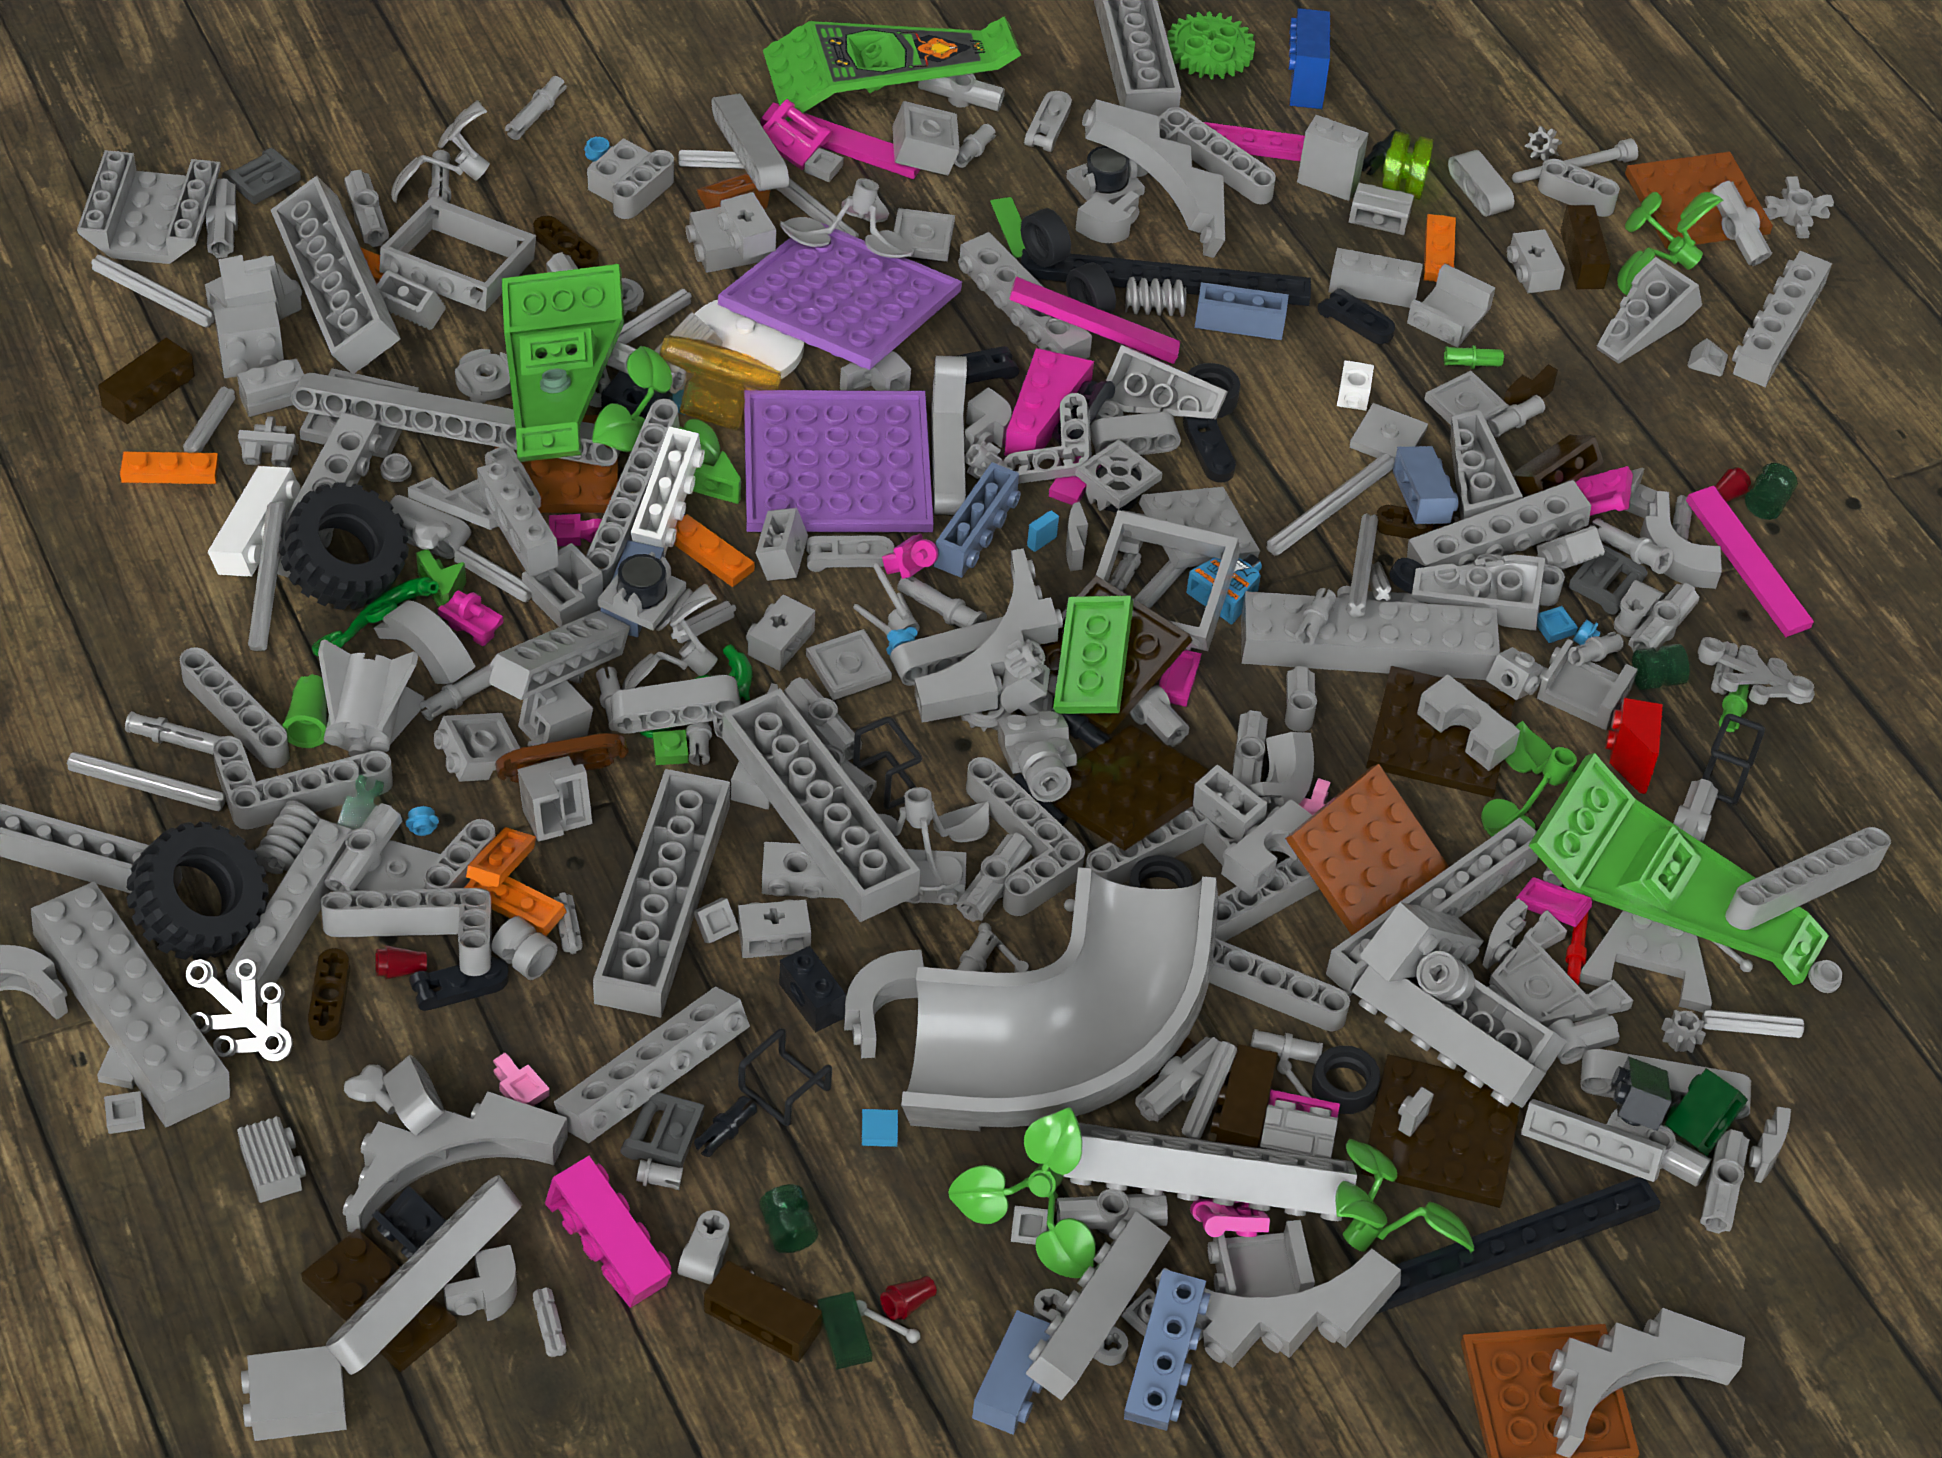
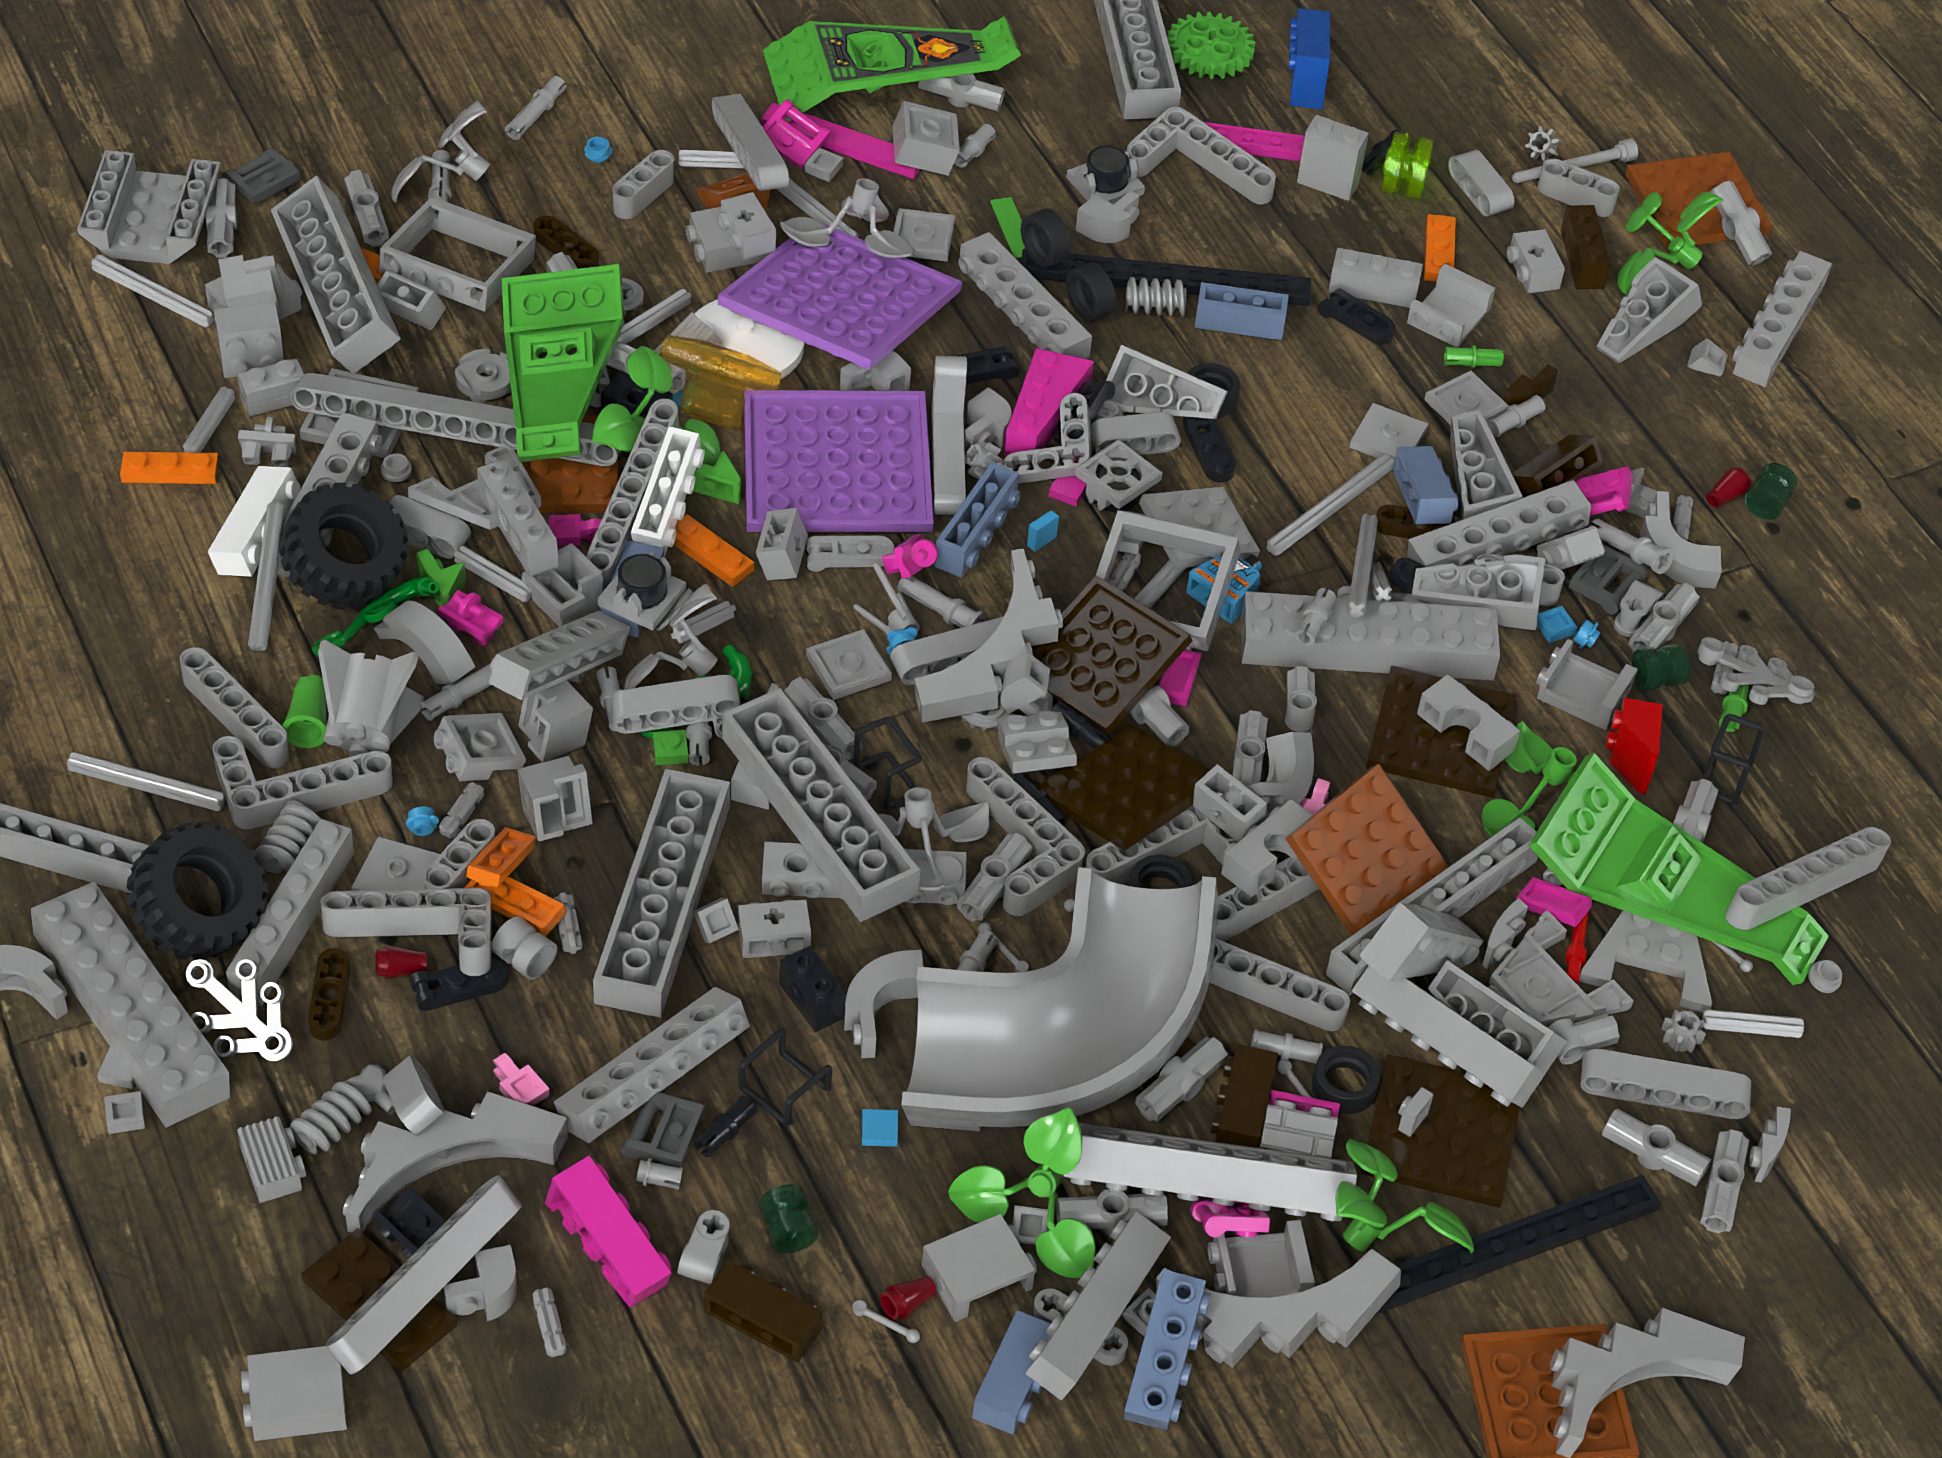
dark brown brick [98,337,195,424] -> none
light grey pin [125,711,224,755] -> none
light grey piece [324,803,402,892] -> none
clear green plate [337,775,384,830] -> none
light grey rock [401,514,451,550] -> none
reddish brown tile [495,733,628,783] -> none
sand green plate [540,368,571,393] -> none
light grey brick [587,138,650,203] -> none
light grey brick [746,594,815,671] -> none
clear green plate [817,1291,873,1370] -> none
light grey gear [1004,638,1045,680] -> none
dark pink tile [1009,277,1180,364] -> none
light grey wheel [1018,741,1071,802] -> none
light grey plate [1024,91,1072,152] -> none
bright green plate [1053,596,1134,714] -> none
light grey slope [1066,502,1088,571] -> none
light grey arch [1082,99,1225,258] -> none
light grey axle [1182,1041,1237,1139] -> none
white brick [1337,360,1374,411] -> none
light grey brick [1349,182,1414,235] -> none
light grey wheel [1416,951,1475,1005] -> none
light grey brick [1486,647,1543,700] -> none
light grey plate [1521,1099,1666,1182] -> none
light grey pin [1568,632,1623,667] -> none
black brick [1612,1056,1672,1131] -> none
dark green brick [1664,1068,1748,1156] -> none
dark pink tile [1686,485,1814,637] -> none
light grey pin [1763,176,1834,238] -> none
none -> light grey piece [290,1081,372,1155]
none -> light grey axle [439,782,484,839]
none -> light grey panel [922,1214,1037,1322]

